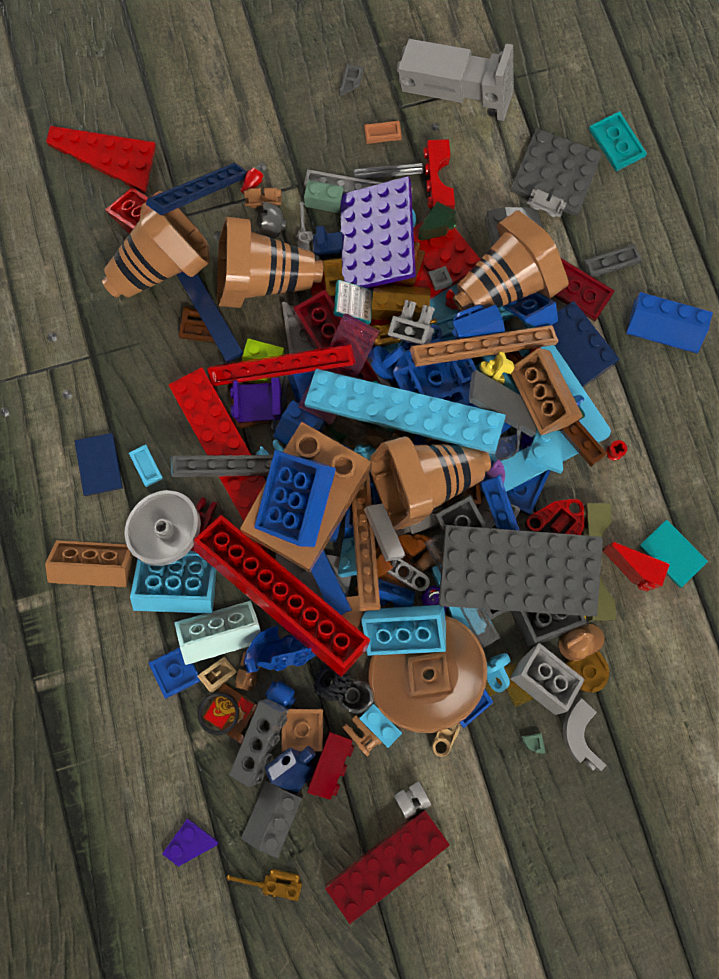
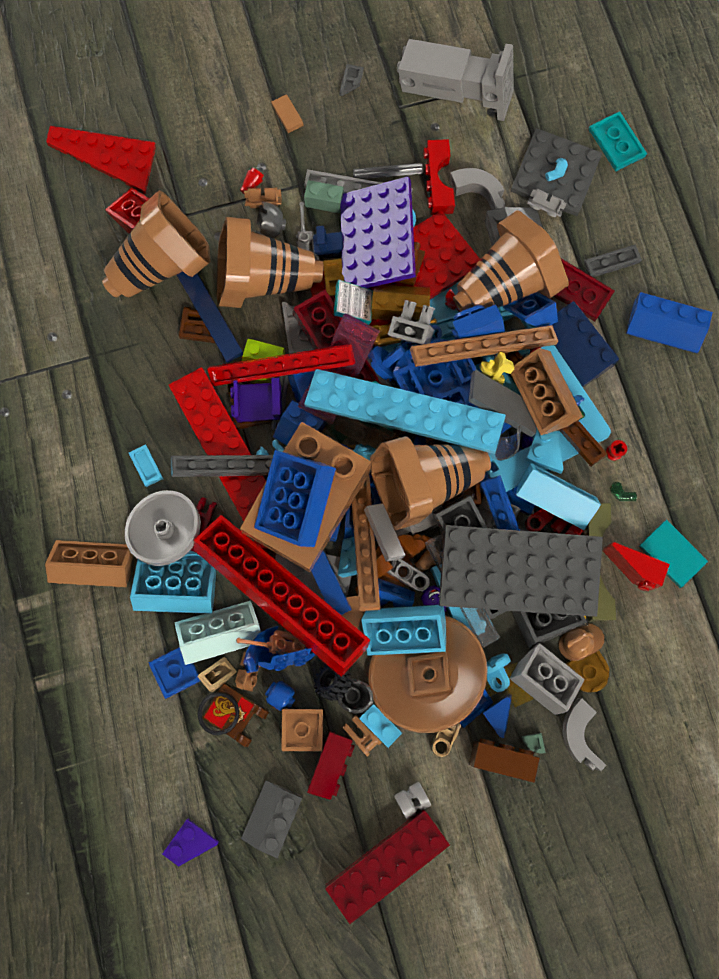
dark blue tile [75,433,123,496] -> none
dark blue tile [146,163,247,215] -> none
pearl gold piece [226,869,302,901] -> none
dark grey brick [230,699,289,787] -> none
dark blue torso [264,746,316,793] -> none
nougat tile [364,121,402,144] -> none
clear green slope [418,202,457,241] -> none
dark grey plate [428,266,452,291] -> none
medium lavender tile [485,460,505,483] -> none
none -> nougat piece [236,630,305,655]
none -> medium nougat tile [271,94,304,133]
none -> light grey arch [449,168,505,210]
none -> reddish brown brick [469,738,540,783]
none -> blue slope [483,694,512,738]
none -> medium azure brick [516,463,601,530]
none -> medium azure arm [545,158,568,182]
none -> clear green arm [610,482,637,501]

